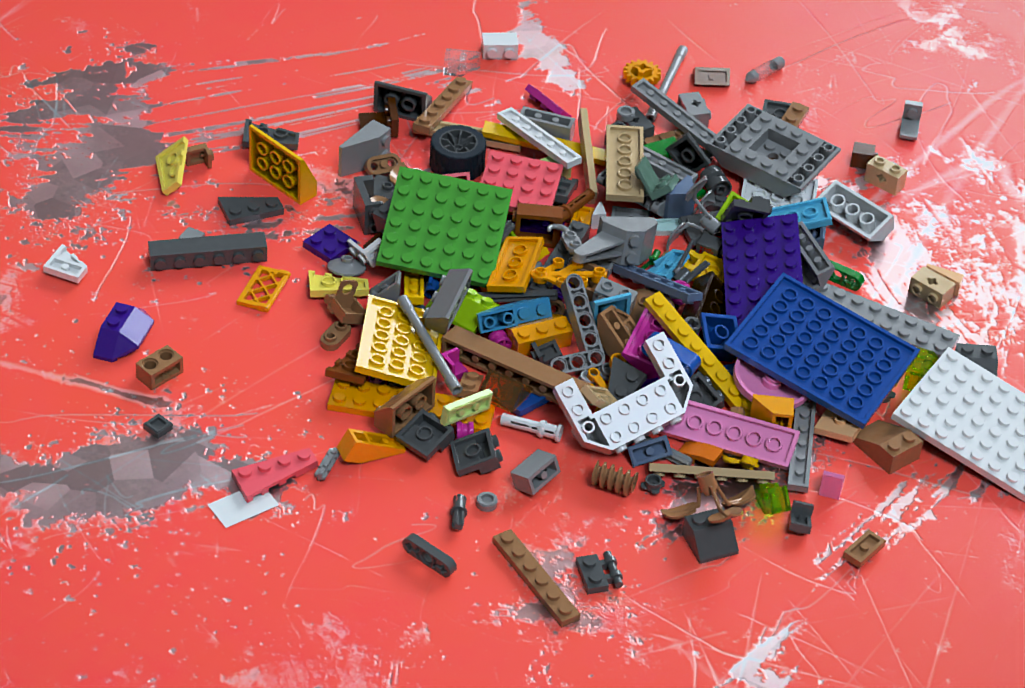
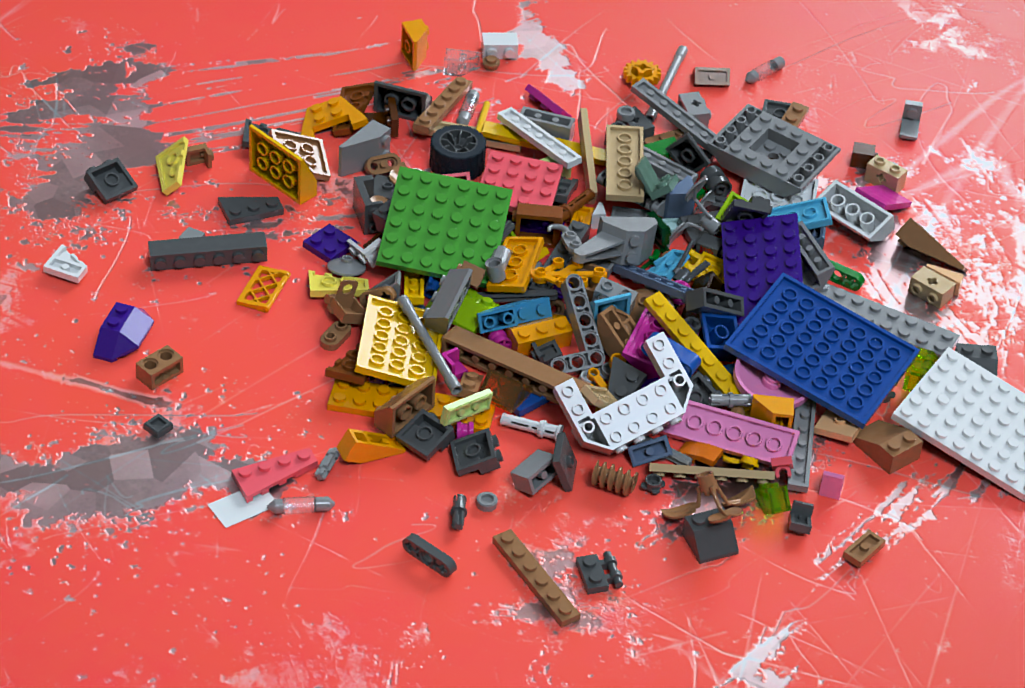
none -> dark grey plate [84,157,138,204]
none -> piece [267,496,335,515]
none -> medium nougat plate [268,129,331,181]
none -> light orange wing [301,96,369,138]
none -> dark orange wing [332,82,374,137]
none -> medium nougat beam [359,286,397,308]
none -> light orange slope [400,19,430,71]
none -> piece [456,90,480,125]
none -> medium nougat brick [456,260,486,290]
none -> yellow bar [476,101,490,133]
none -> medium nougat plate [482,55,500,71]
none -> light grey piece [485,246,511,283]
none -> dark grey plate [552,432,577,492]
none -> dark green plate [647,211,671,253]
none -> dark grey brick [686,287,744,318]
none -> light grey pin [709,392,752,408]
none -> coral tile [771,456,794,479]
none -> dark pink tile [855,185,912,211]
none -> medium nougat wedge [895,217,968,273]

